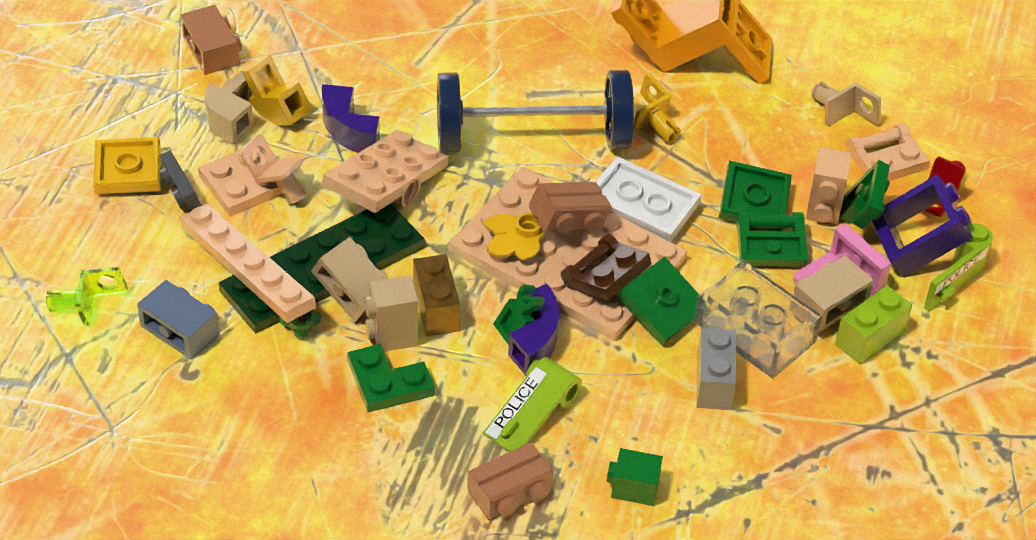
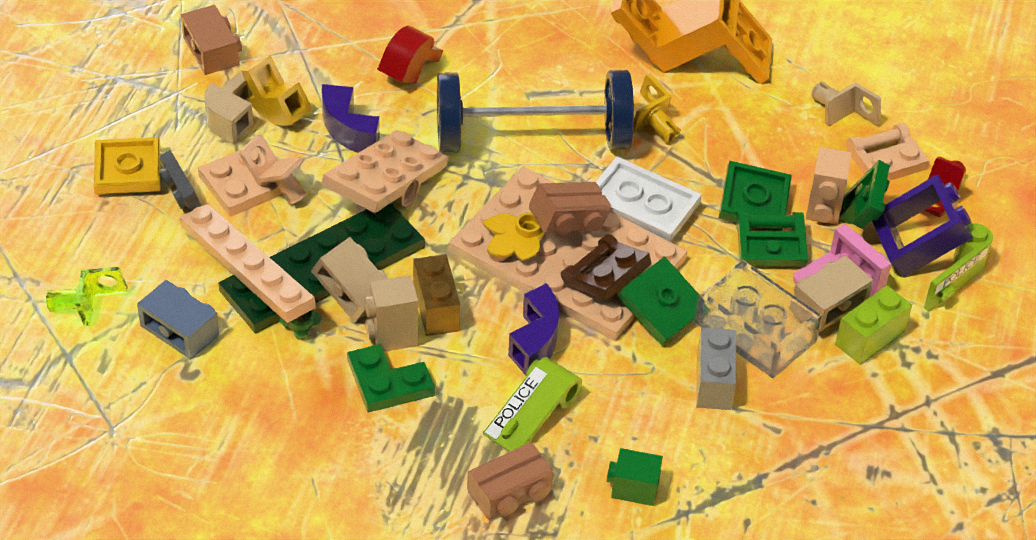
green plate [493,285,545,345] -> none
none -> red brick [377,25,444,83]

